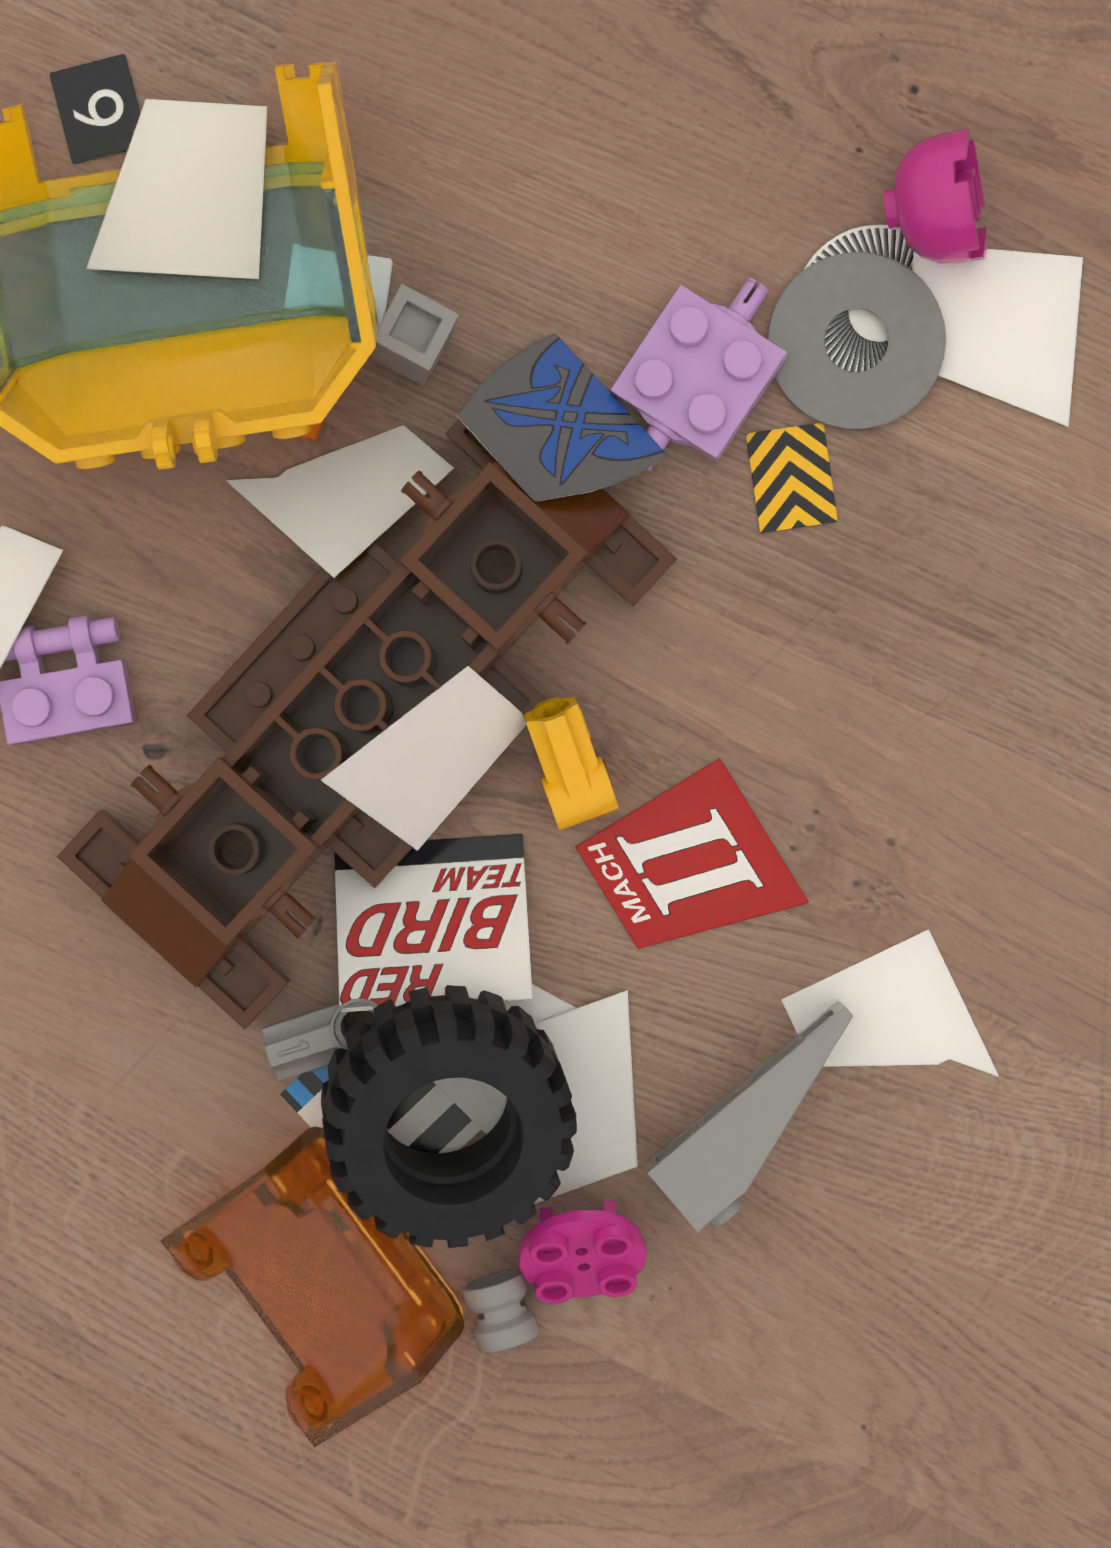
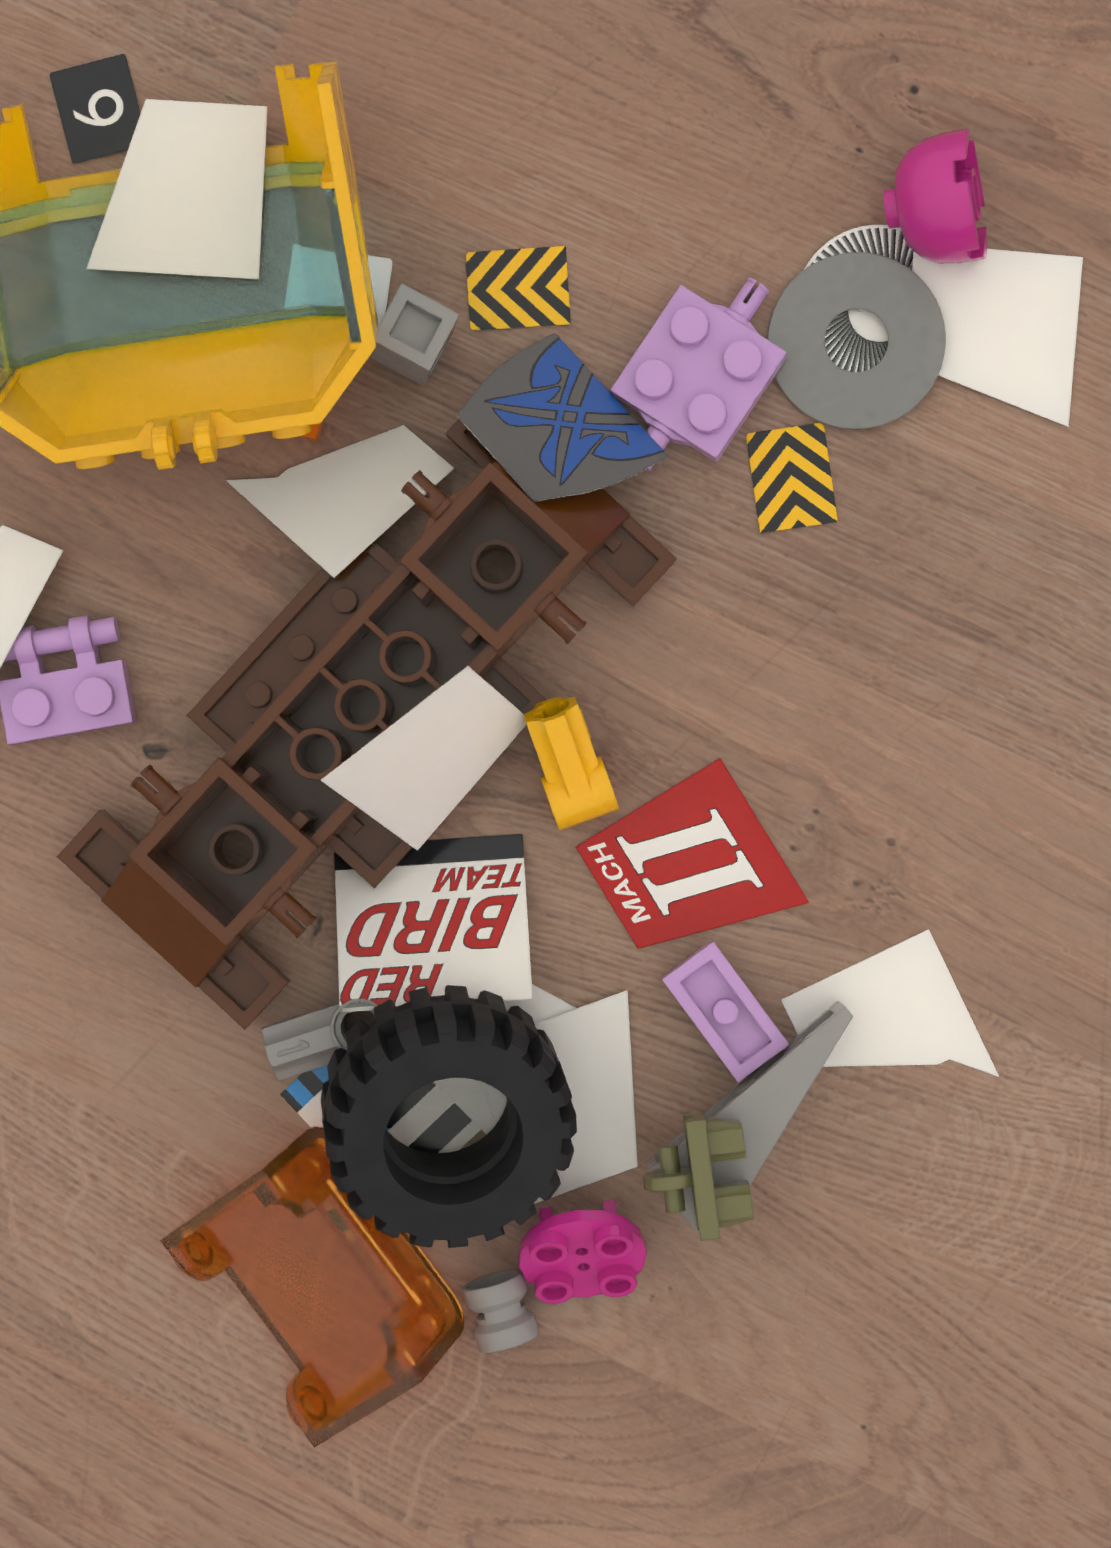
none -> sticker [466,246,571,331]
none -> olive hips [643,1111,754,1241]
none -> lavender plate [661,940,789,1082]

